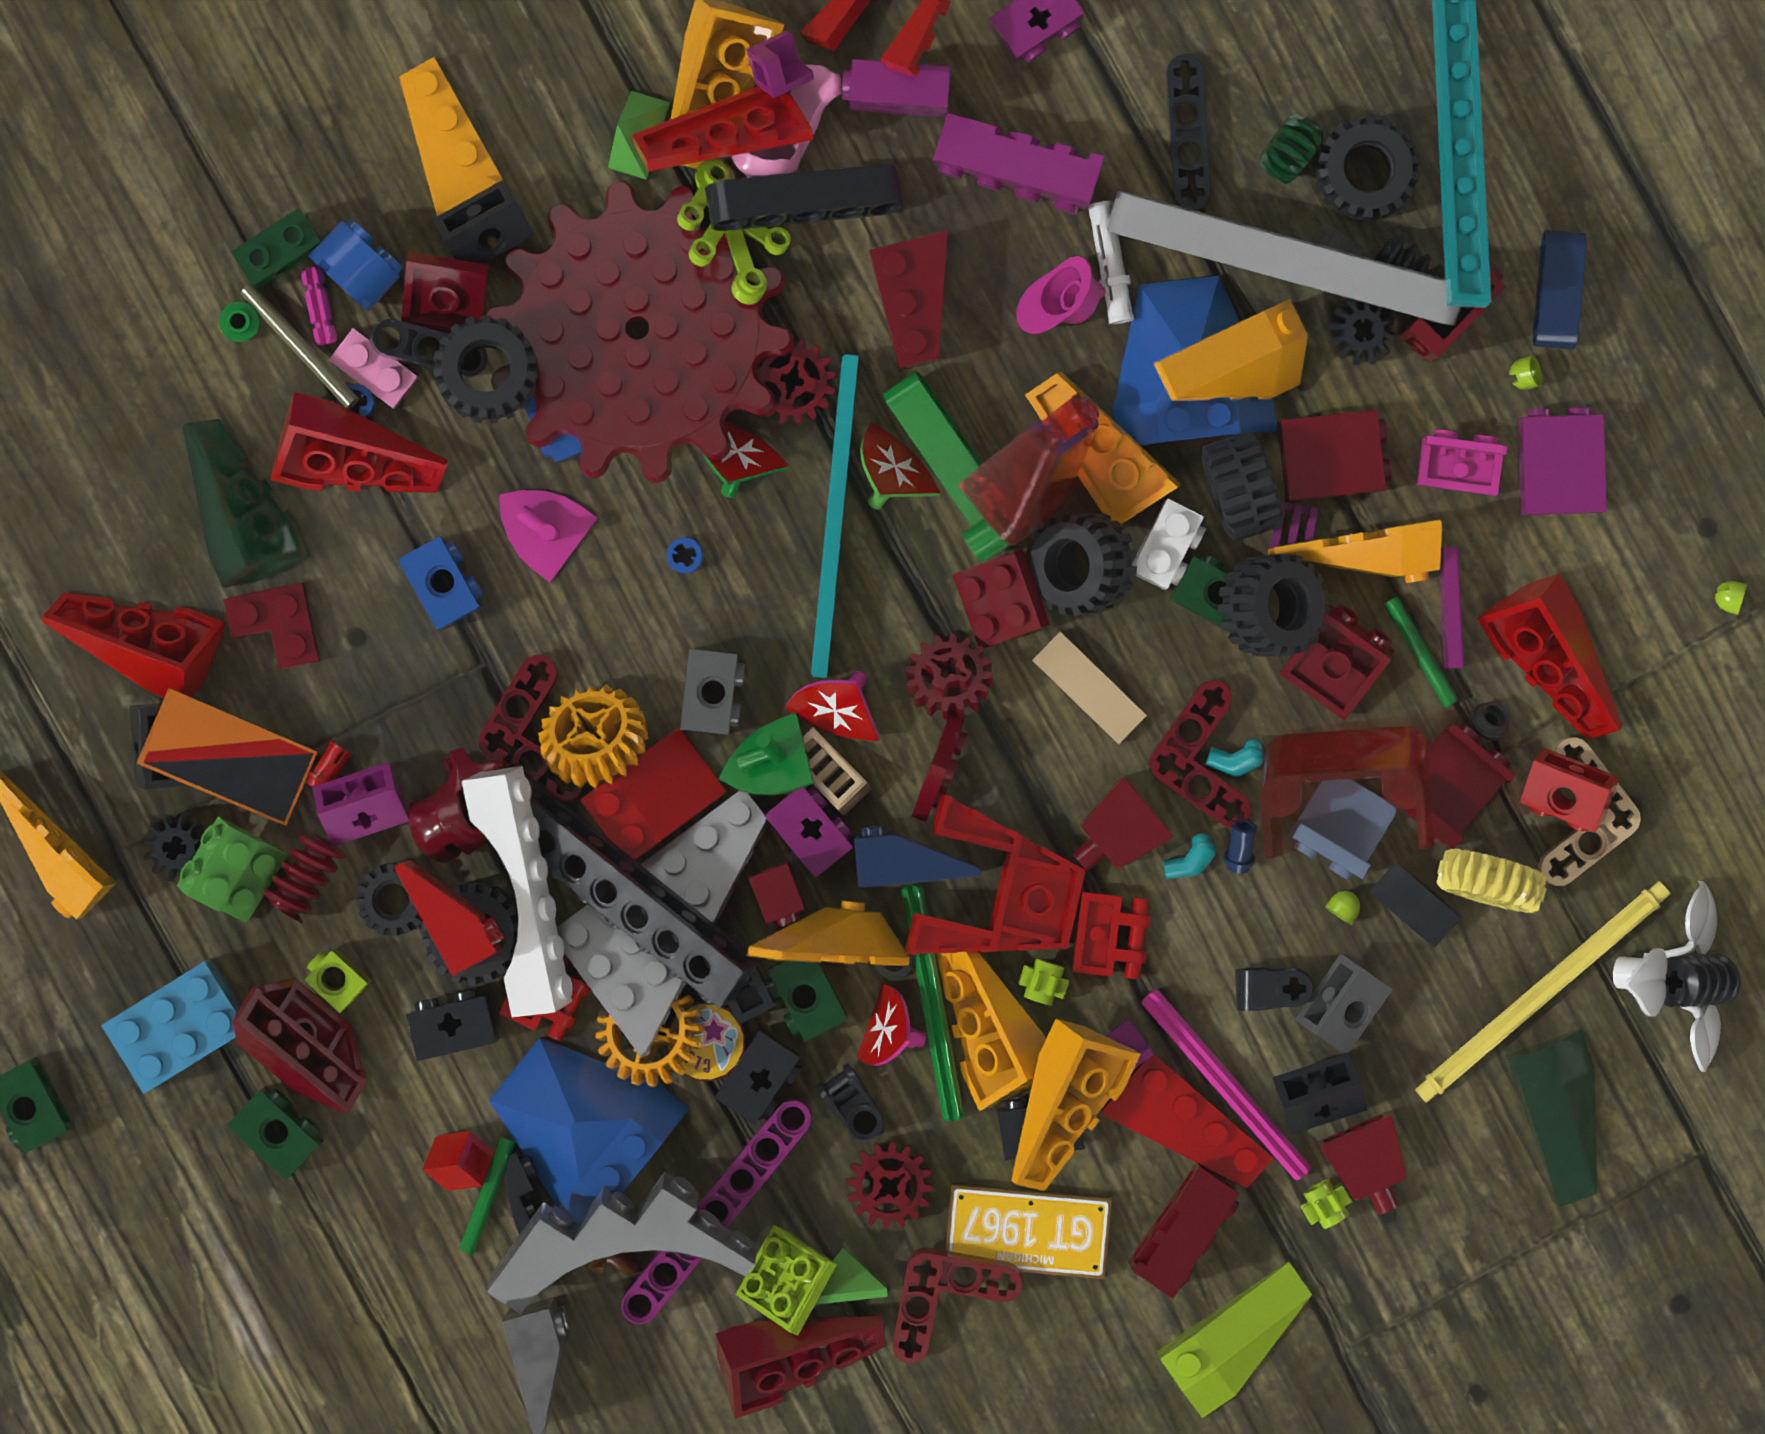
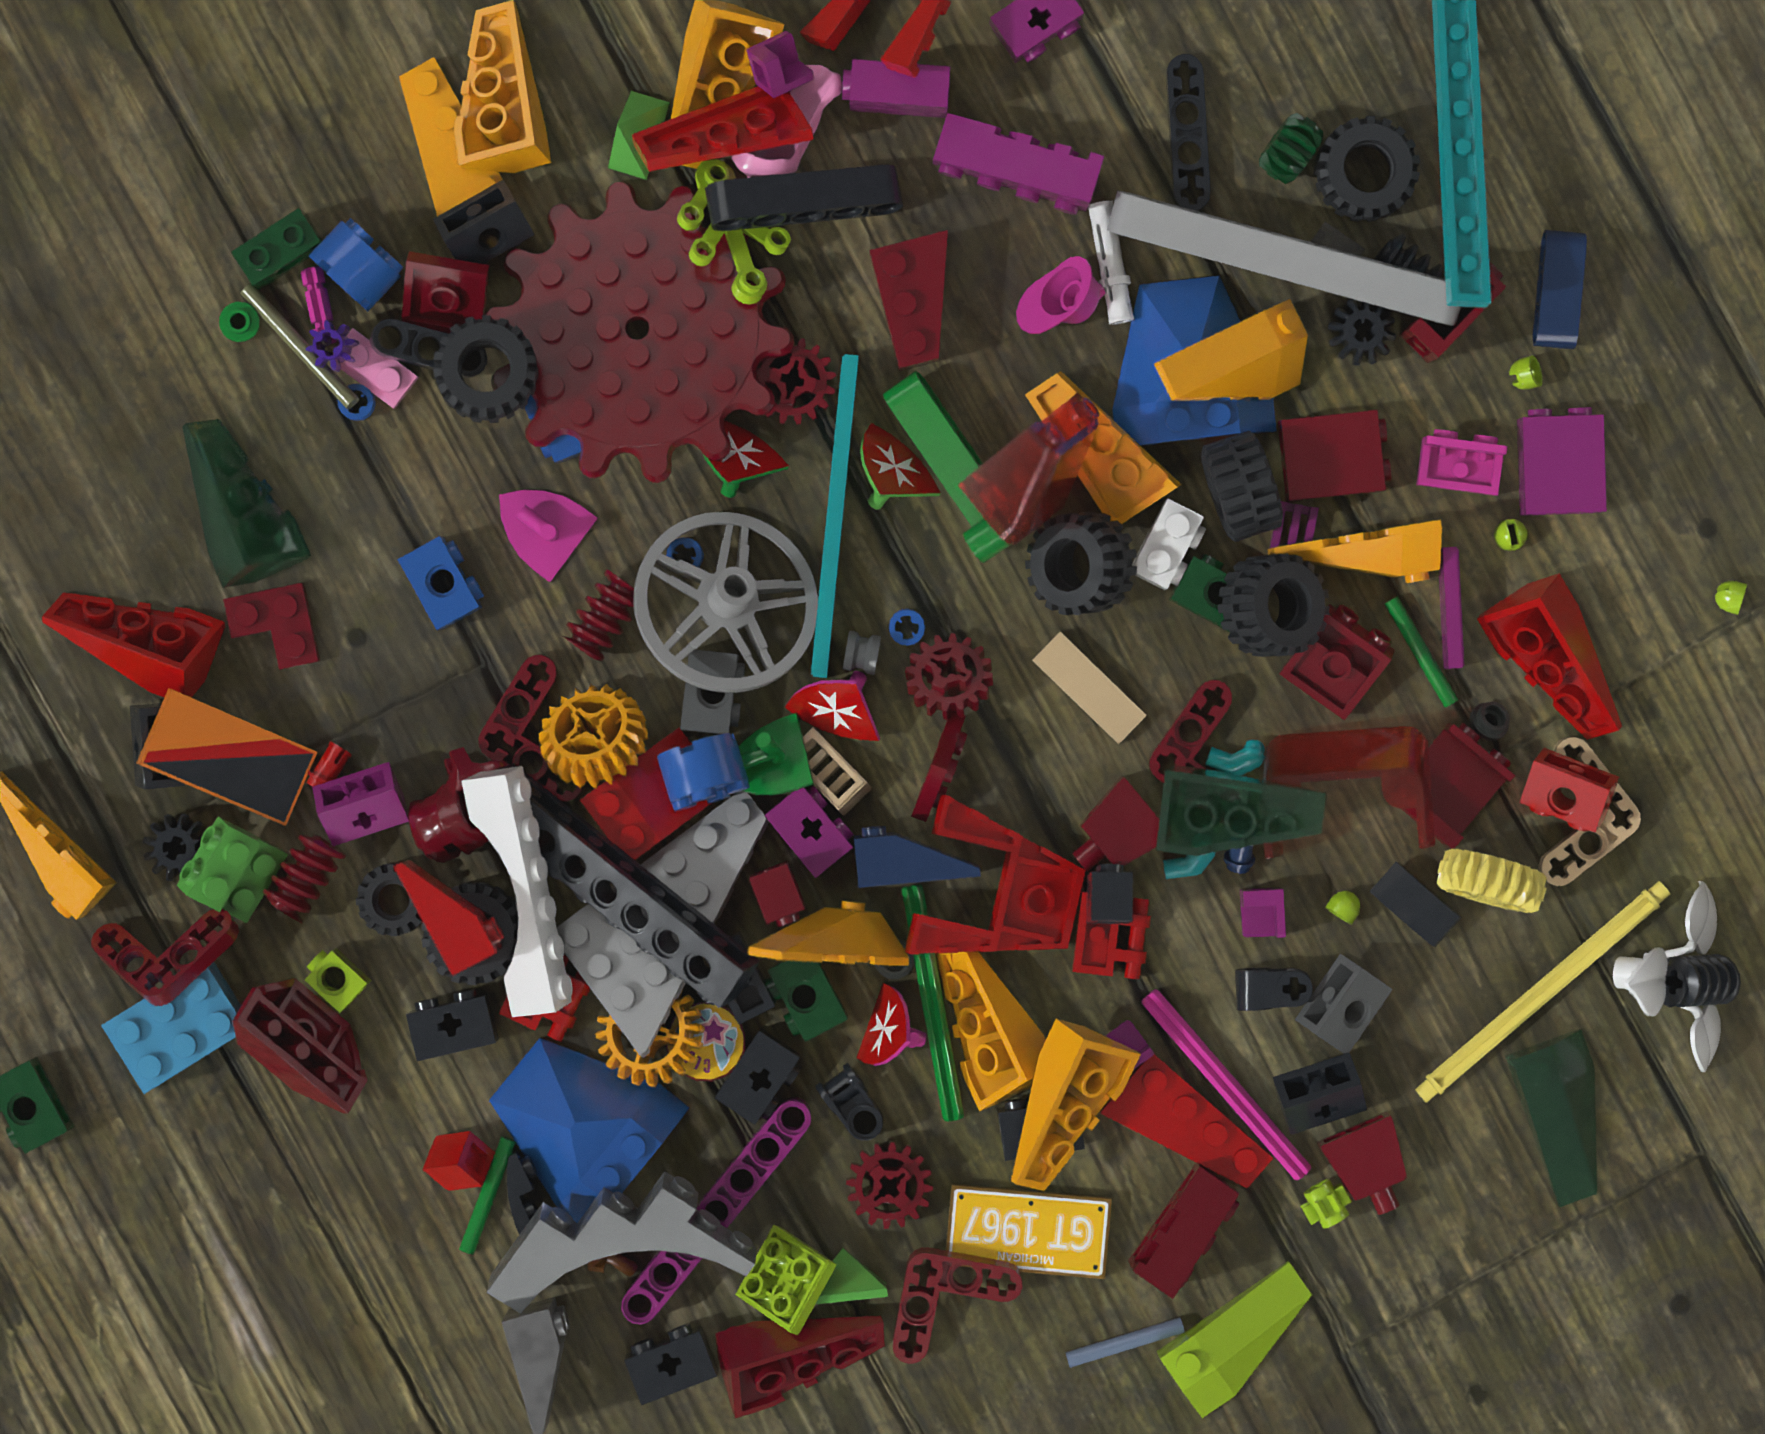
dark green brick [227,1086,324,1180] -> none
red wedge [270,392,448,493] -> none
dark red plate [952,548,1050,648] -> none
lime gear [1018,958,1070,1006] -> none
sand blue bracket [1288,770,1396,881] -> none
none -> dark red beam [91,909,239,1006]
none -> dark purple gear [306,320,359,372]
none -> light orange wedge [454,0,551,173]
none -> dark red piece [563,569,634,662]
none -> black brick [624,1323,718,1406]
none -> light grey wheel [633,512,818,693]
none -> blue brick [657,733,750,812]
none -> dark grey wheel [843,631,881,675]
none -> blue bush [889,609,925,646]
none -> sand blue bar [1065,1317,1185,1368]
none -> black brick [1086,864,1133,924]
none -> clear green wedge [1156,765,1327,856]
none -> magenta panel [1240,887,1286,938]
none -> lime hinge [1494,519,1528,551]

